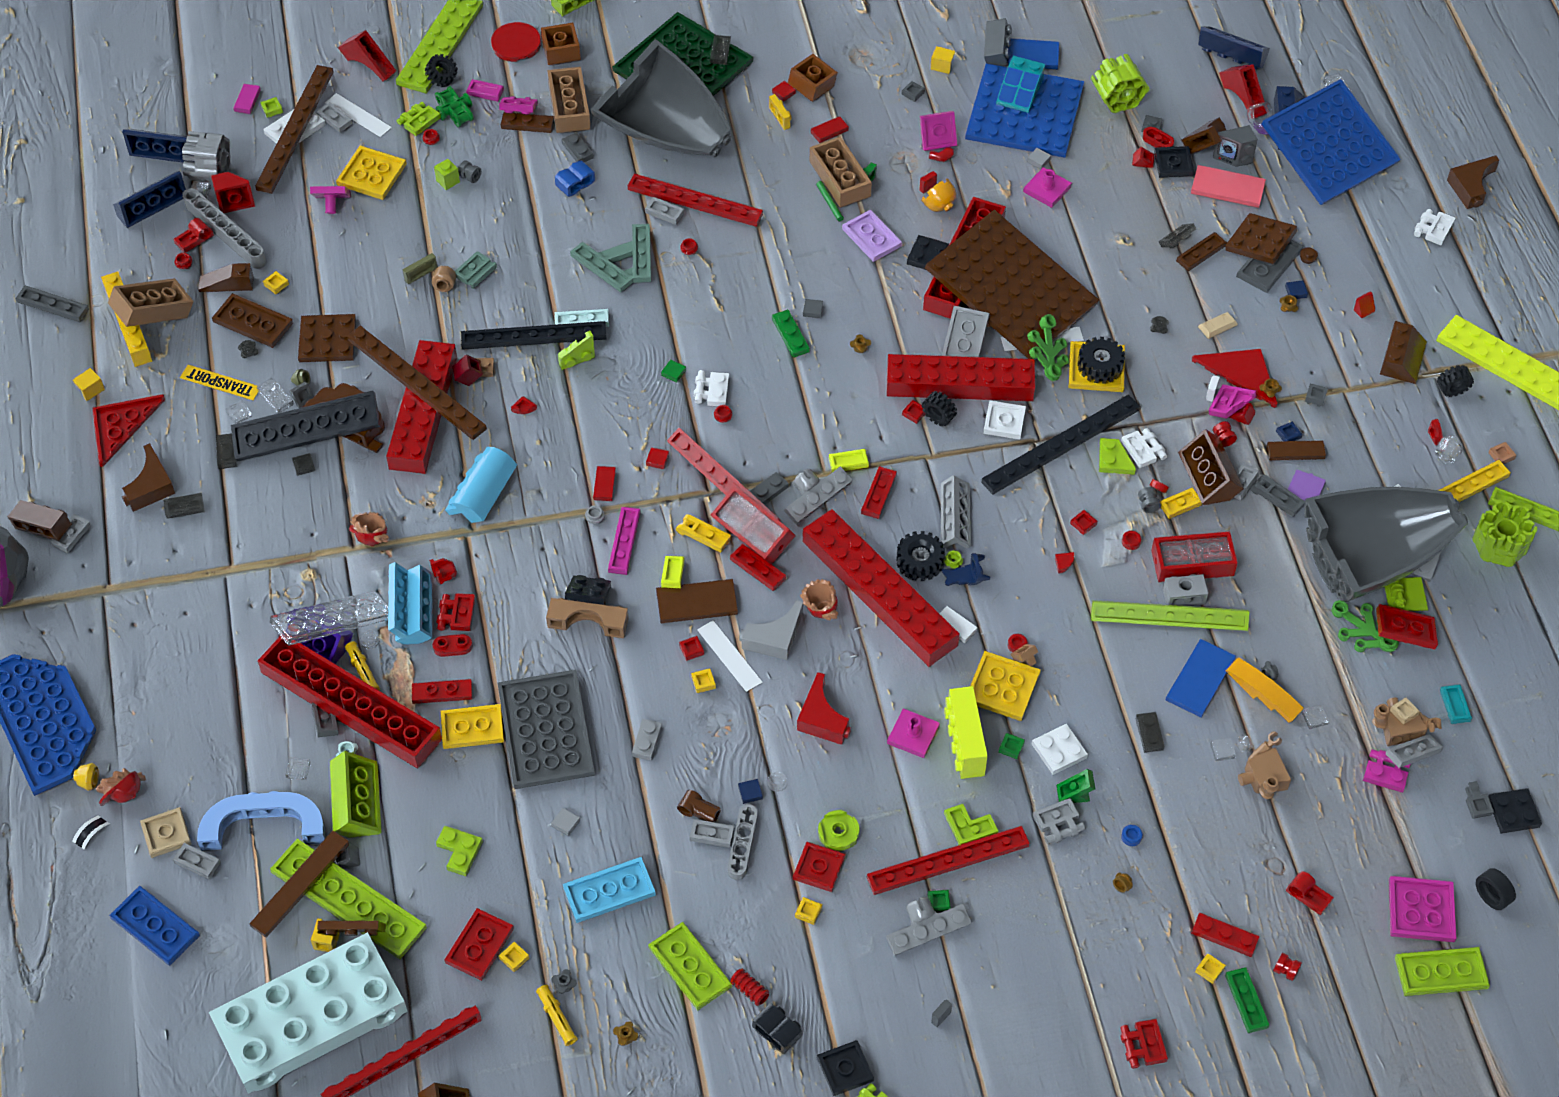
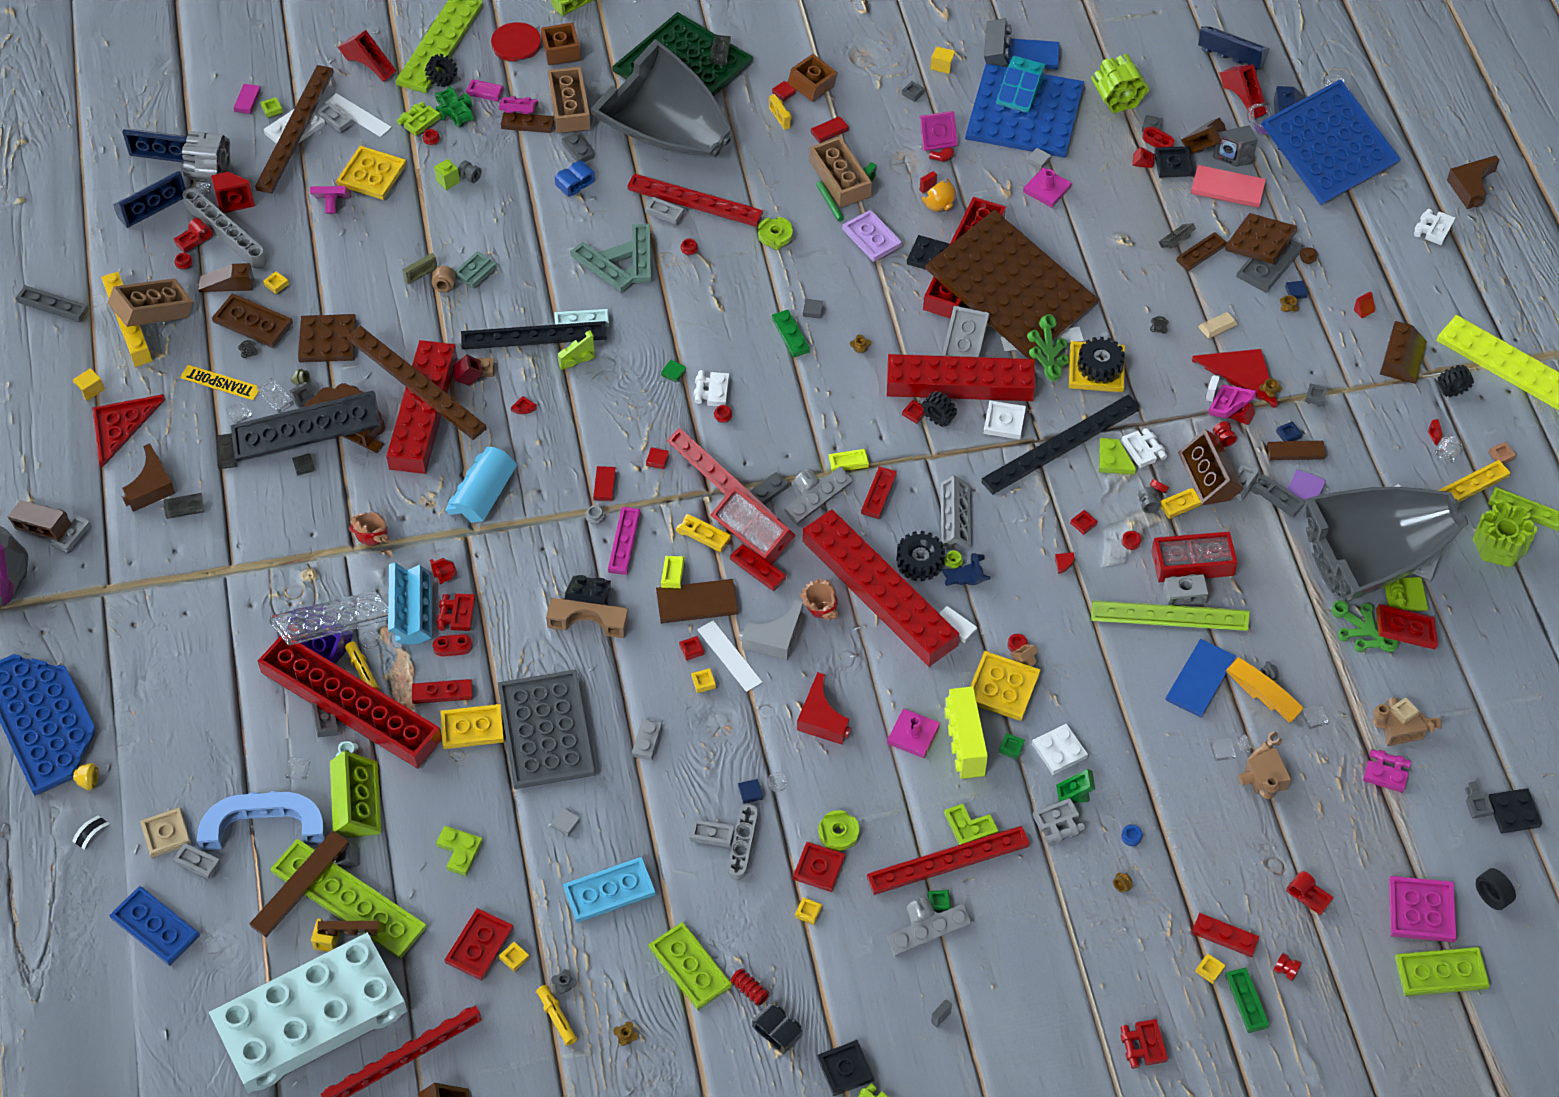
red hair [96,768,146,806] -> none
reddish brown piece [677,790,721,823] -> none
clear smoke plate [1135,712,1165,753] -> none
light grey plate [1386,734,1443,768] -> none
teal tile [1440,684,1472,724] -> none
none -> lime plate [758,217,793,250]

